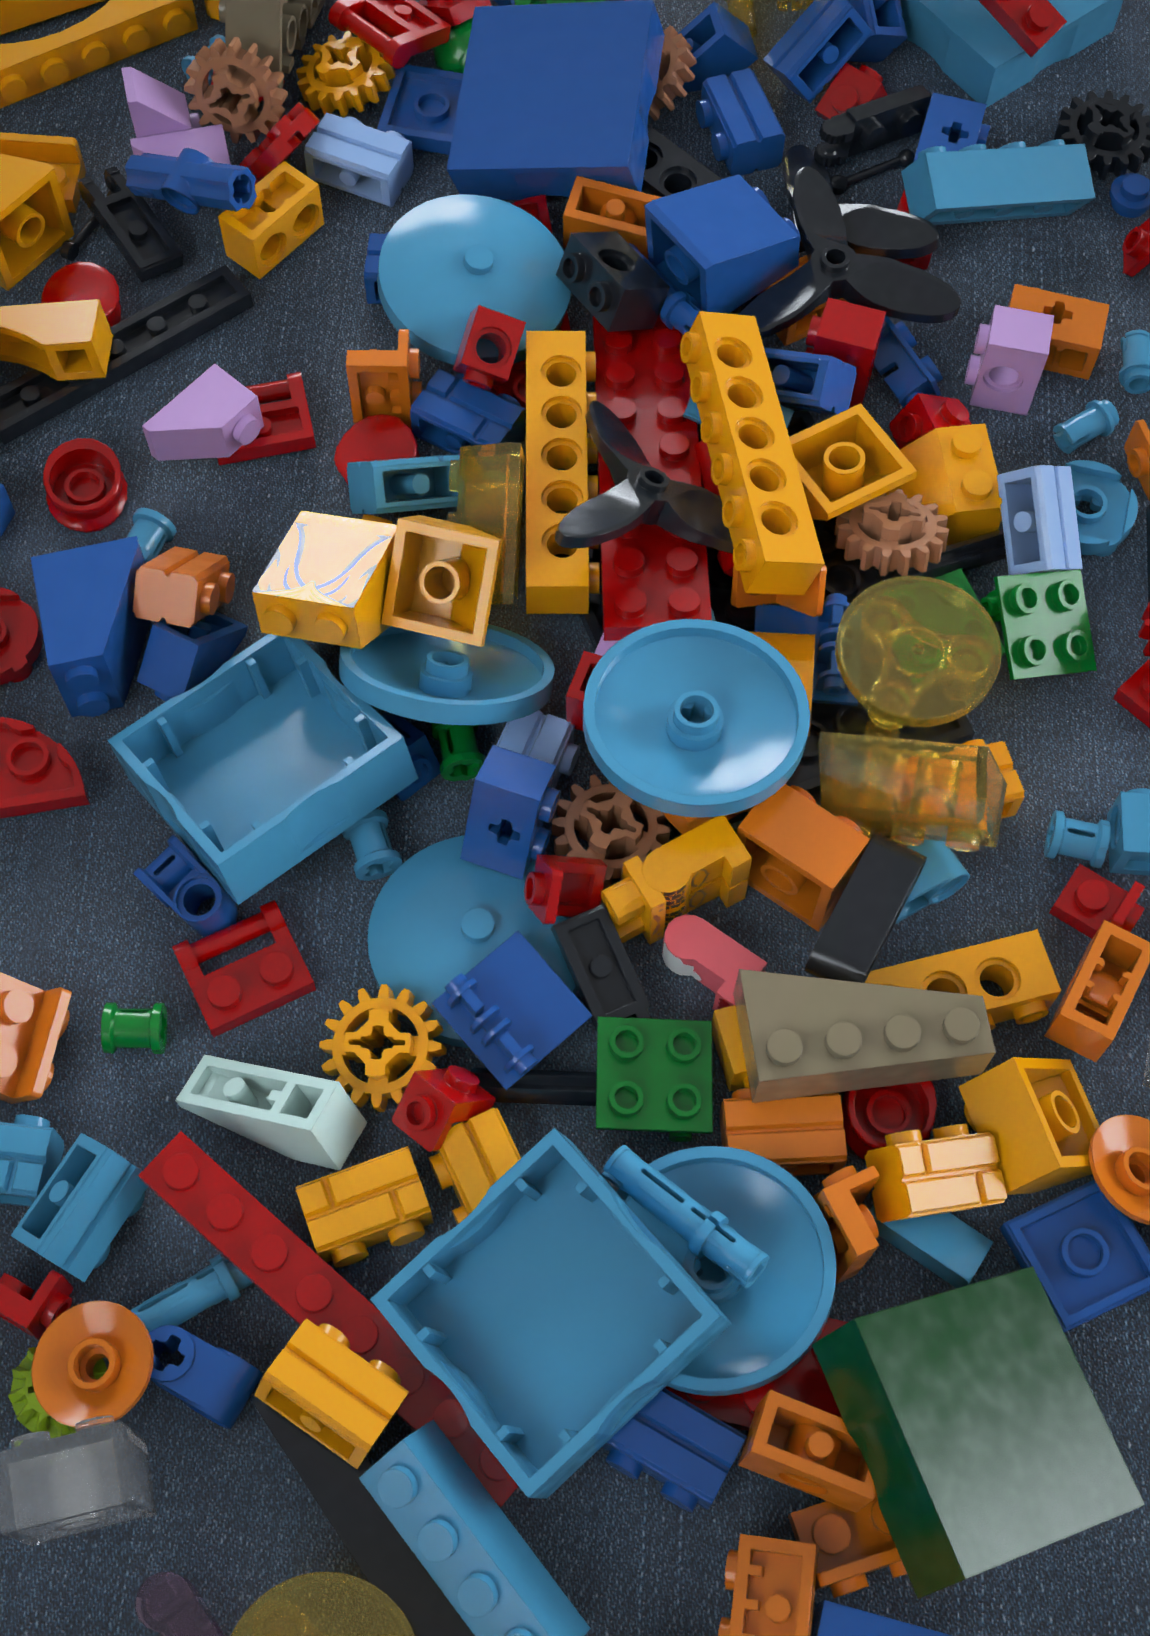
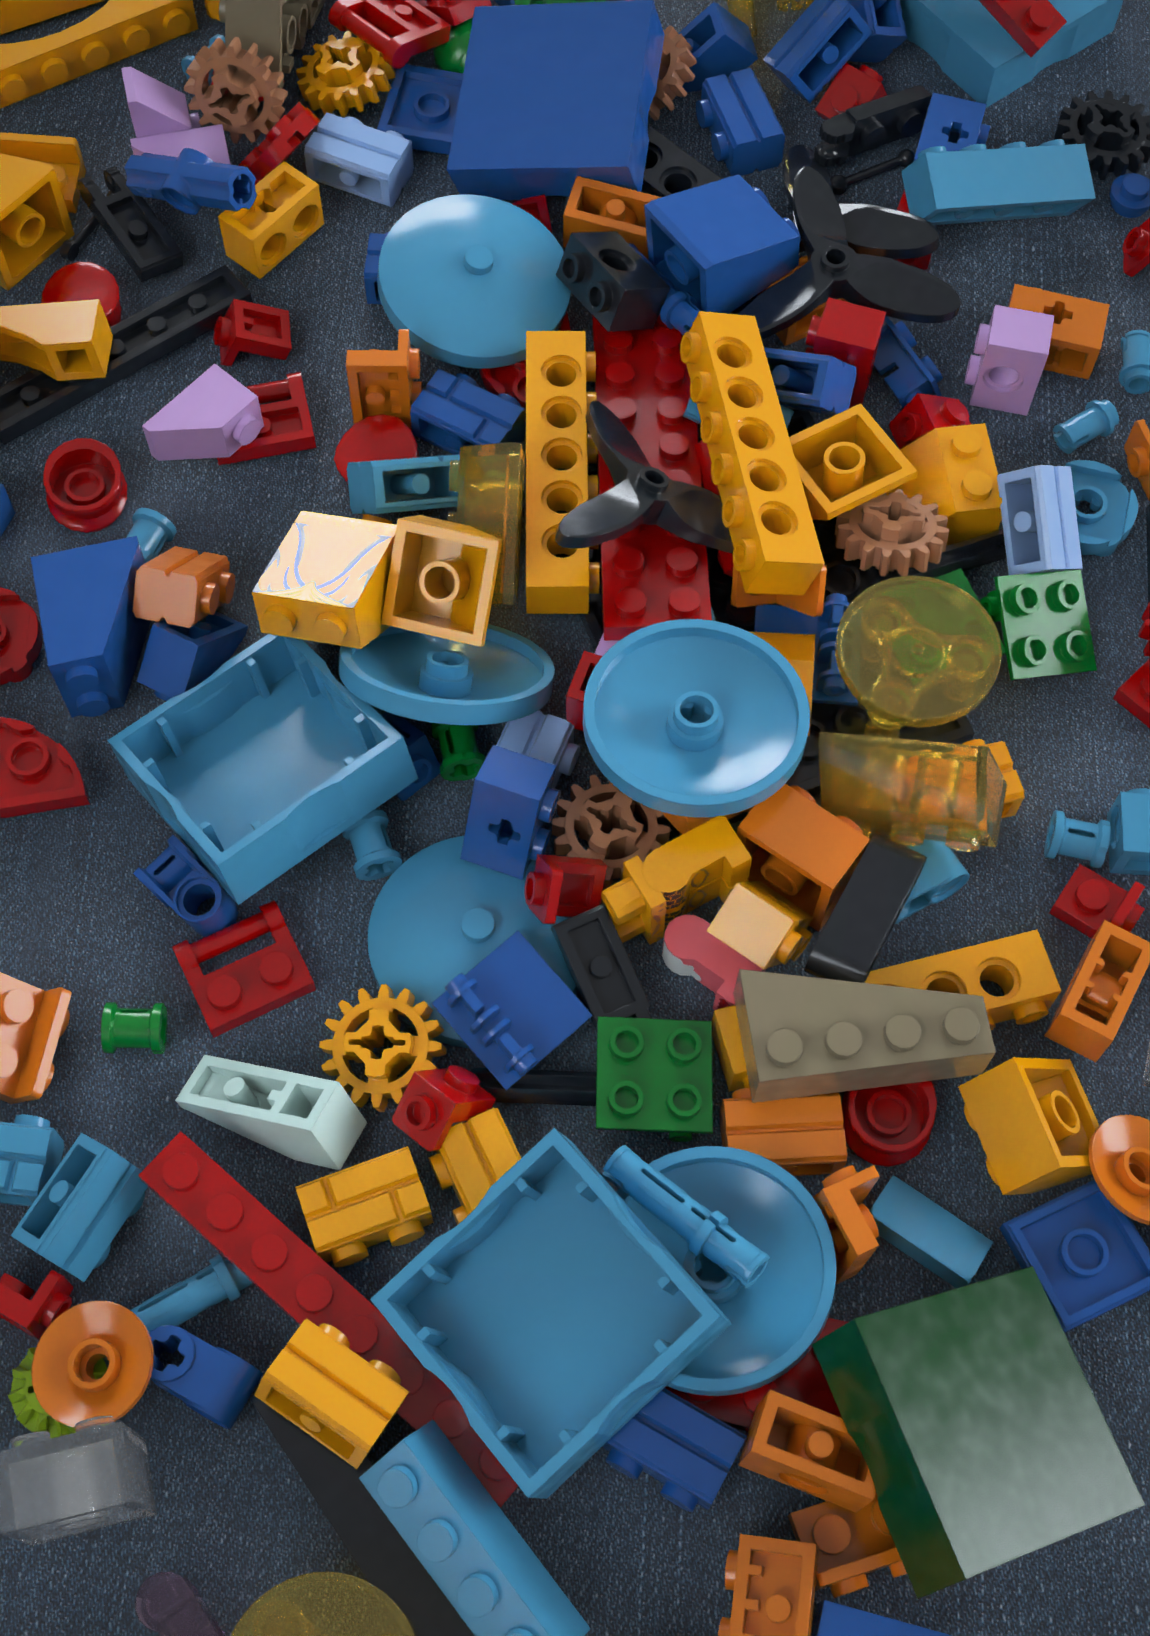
red brick [453,305,526,390] -> none
light orange brick [865,1123,1007,1223] -> none
none -> red bracket [213,298,292,367]
none -> light orange brick [706,881,814,970]

